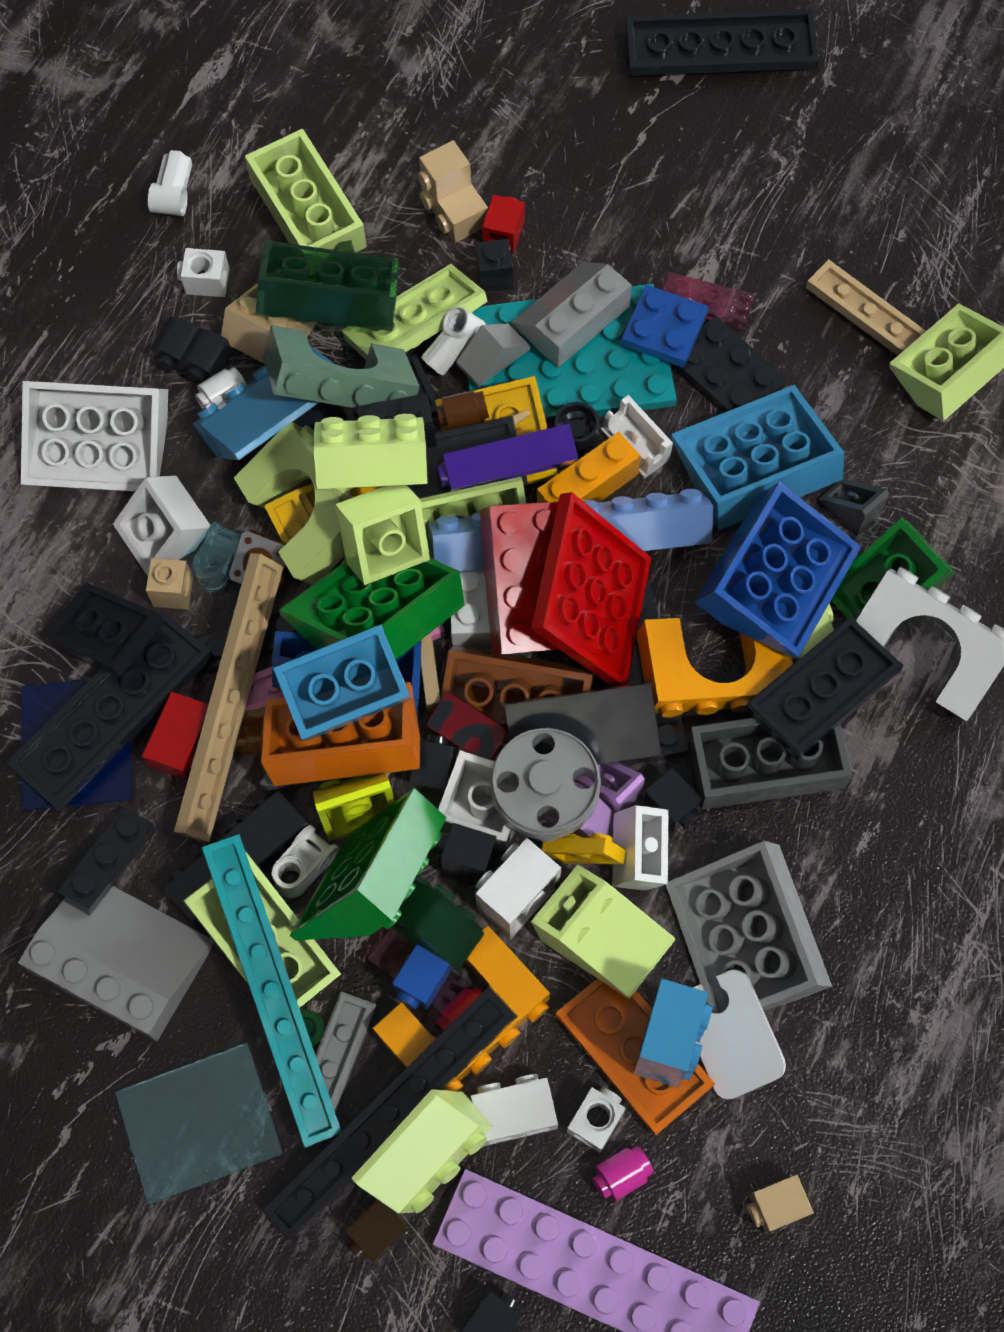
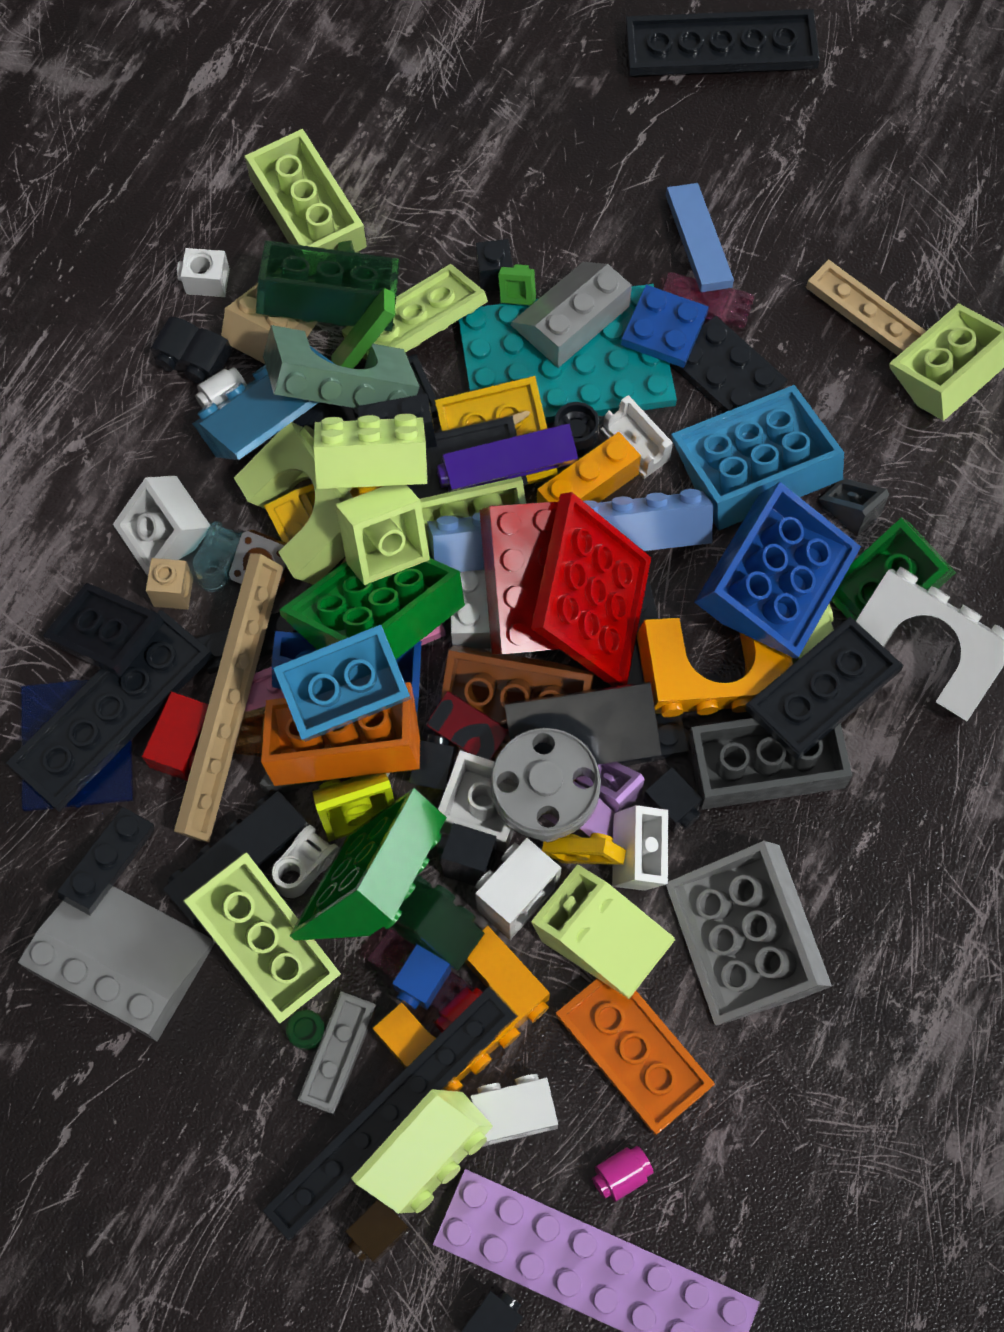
white slope [21,381,168,491] -> none
clear light blue piece [115,1043,283,1205] -> none
white piece [148,150,192,216] -> none
teal plate [201,834,342,1147] -> none
tan brick [418,140,488,243] -> none
white piece [421,307,486,375] -> none
tan tile [421,636,441,716] -> none
reddish brown brick [436,390,489,430] -> none
light grey slope [457,324,530,388] -> none
red brick [482,195,525,253] -> none
white brick [567,1087,626,1153] -> none
dark azure brick [633,979,713,1088] -> none
white piece [693,970,786,1099] -> none
tan brick [747,1175,814,1234] -> none
none -> bright green tile [331,288,395,369]
none -> bright green tile [498,264,536,305]
none -> medium blue tile [666,183,734,293]

